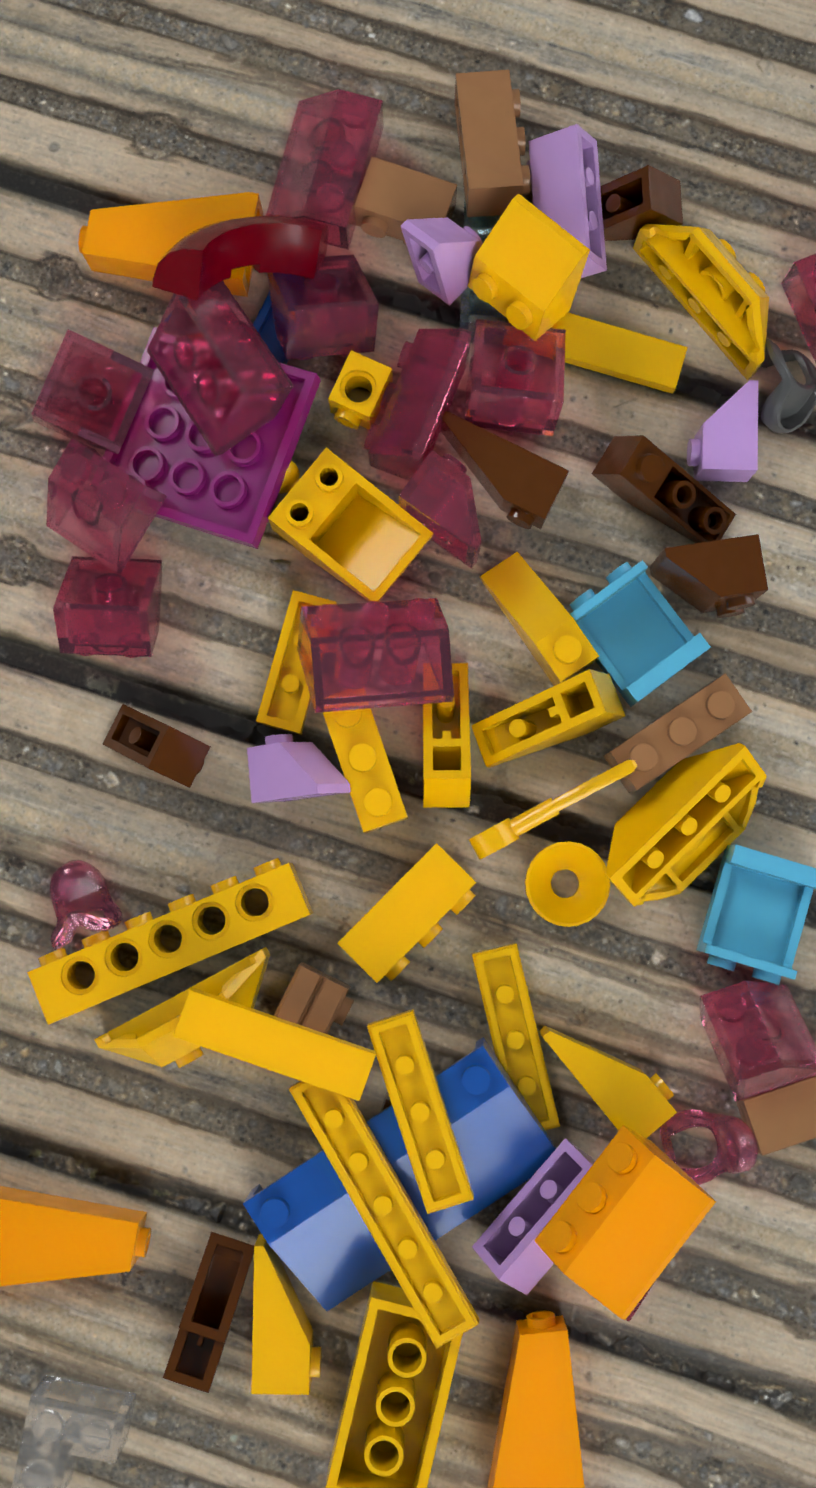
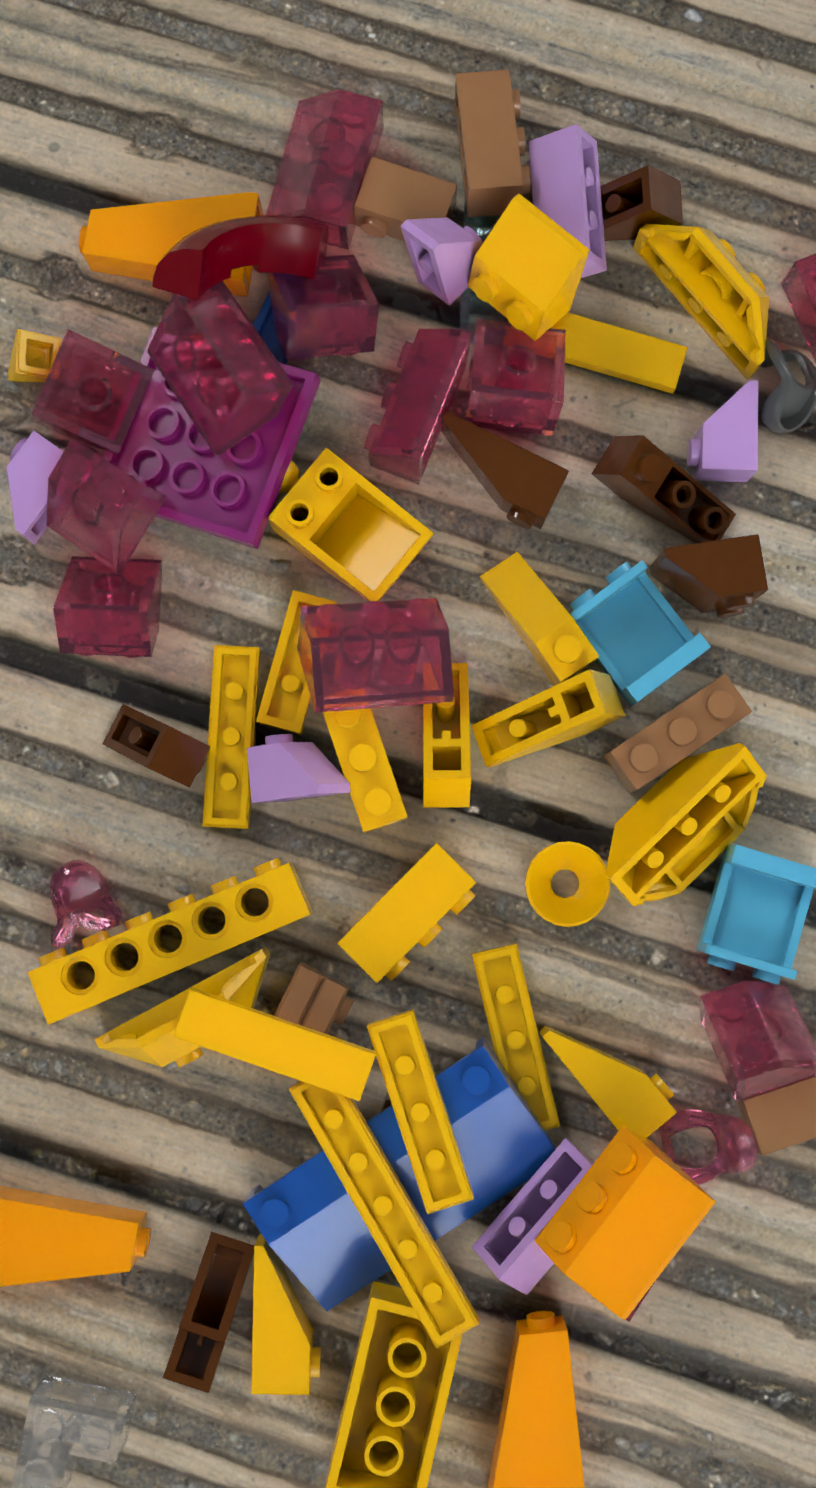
yellow brick [328,350,393,430] -> none
clear pink slope [399,450,482,569] -> none
yellow piece [468,760,637,860] -> none
none -> lavender slope [6,431,88,545]
none -> yellow slope [7,329,62,383]
none -> yellow tile [202,645,261,829]

